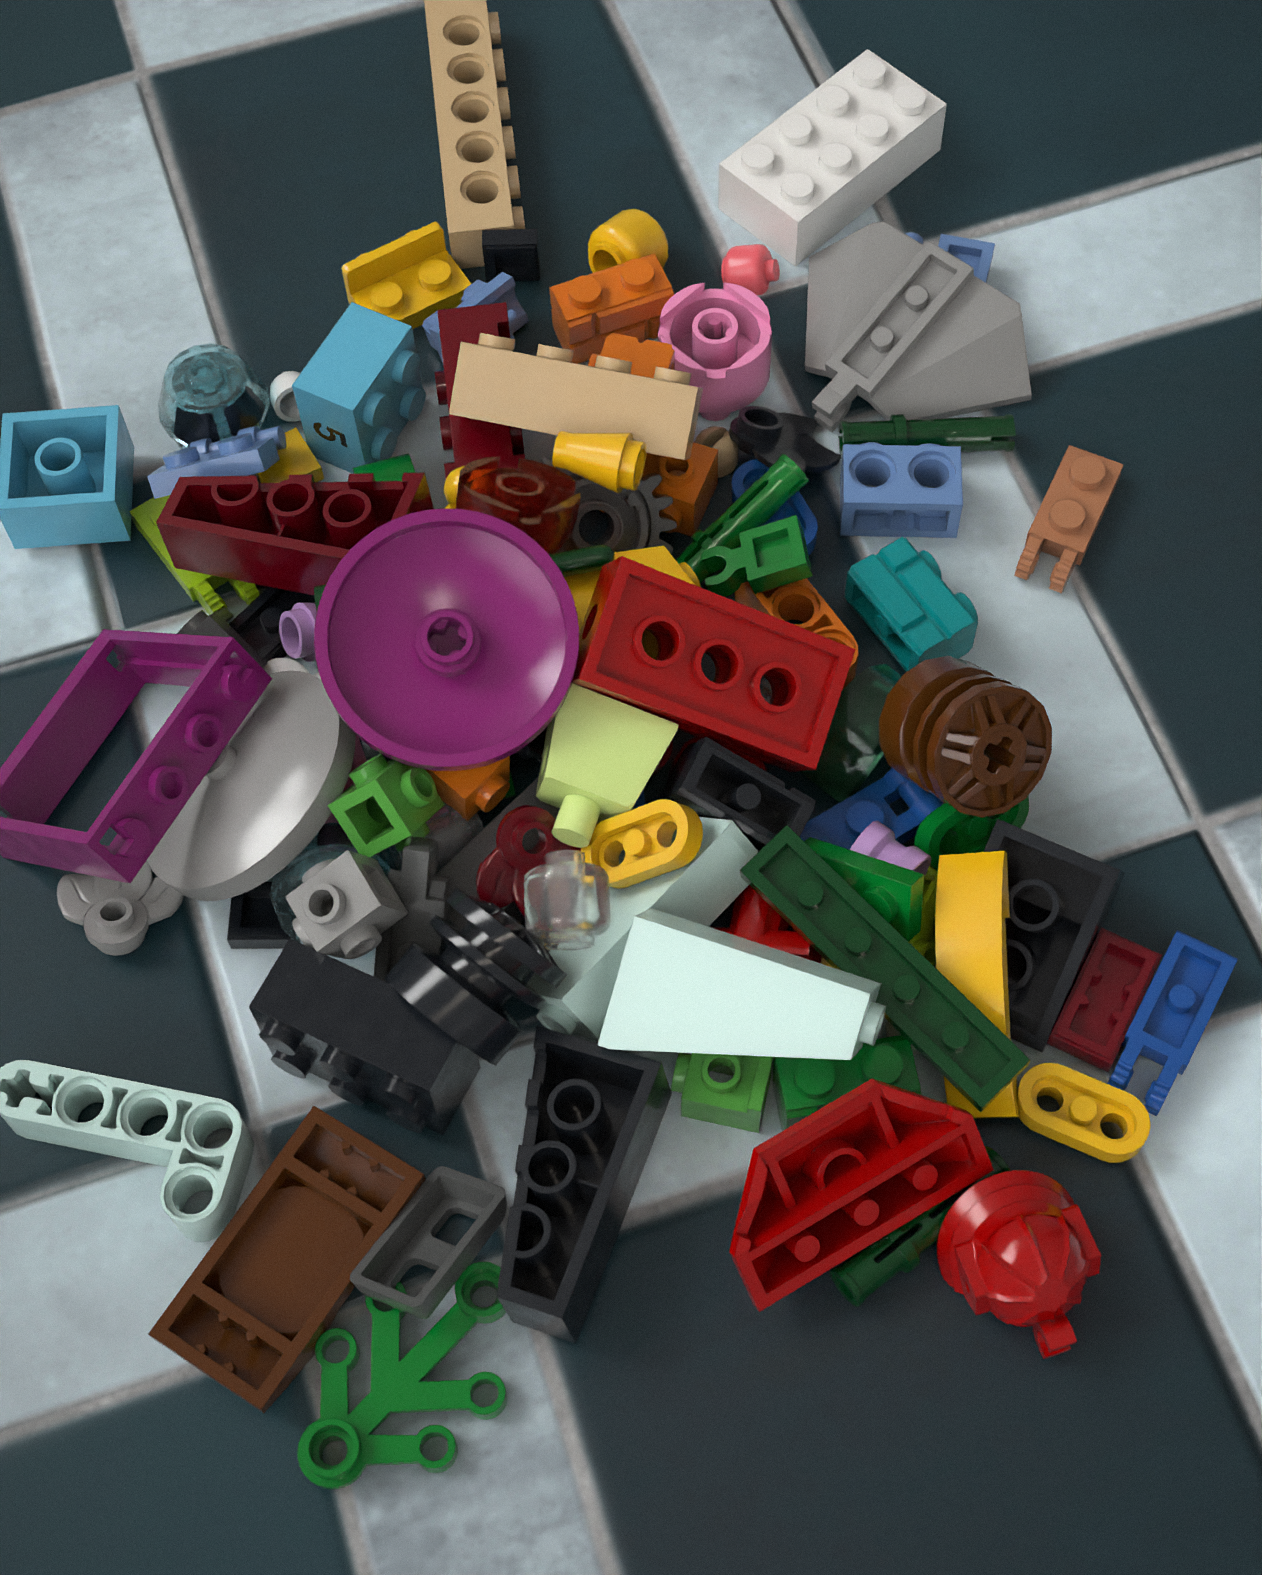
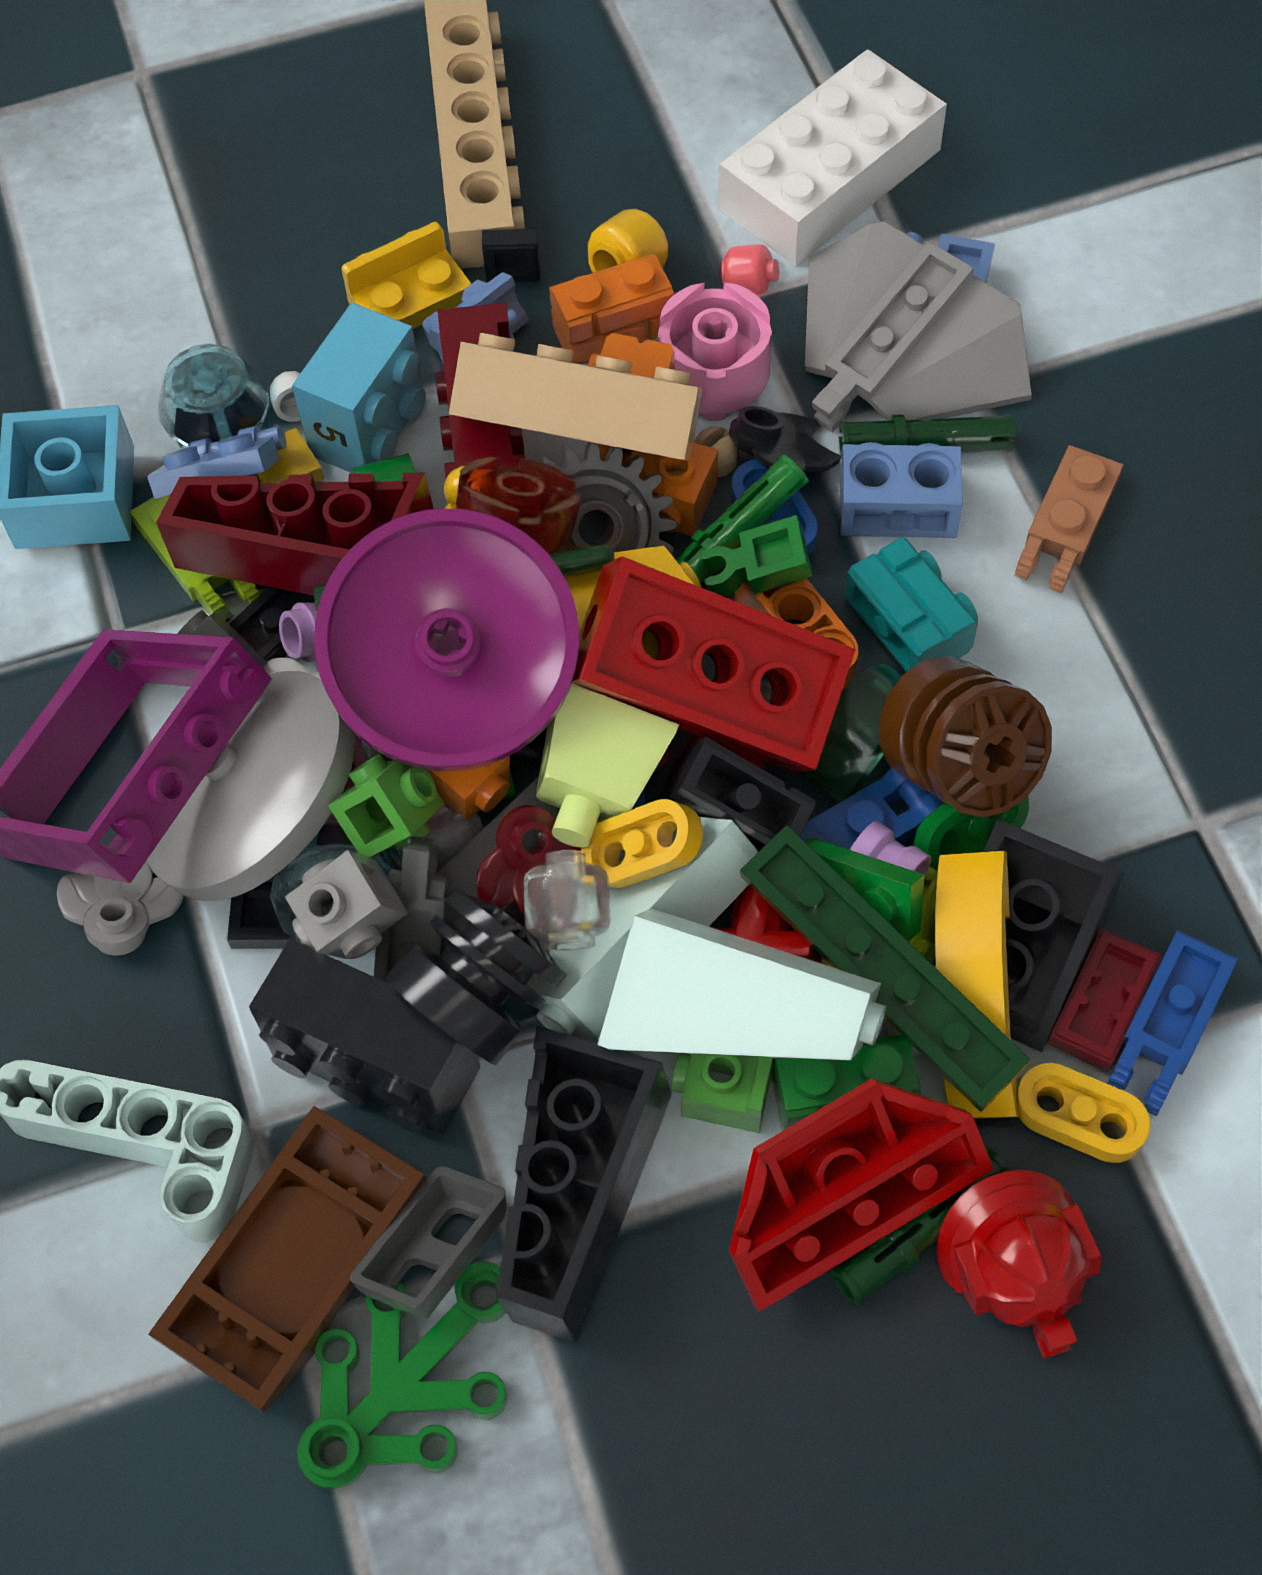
yellow cone [552,431,647,494] -> none

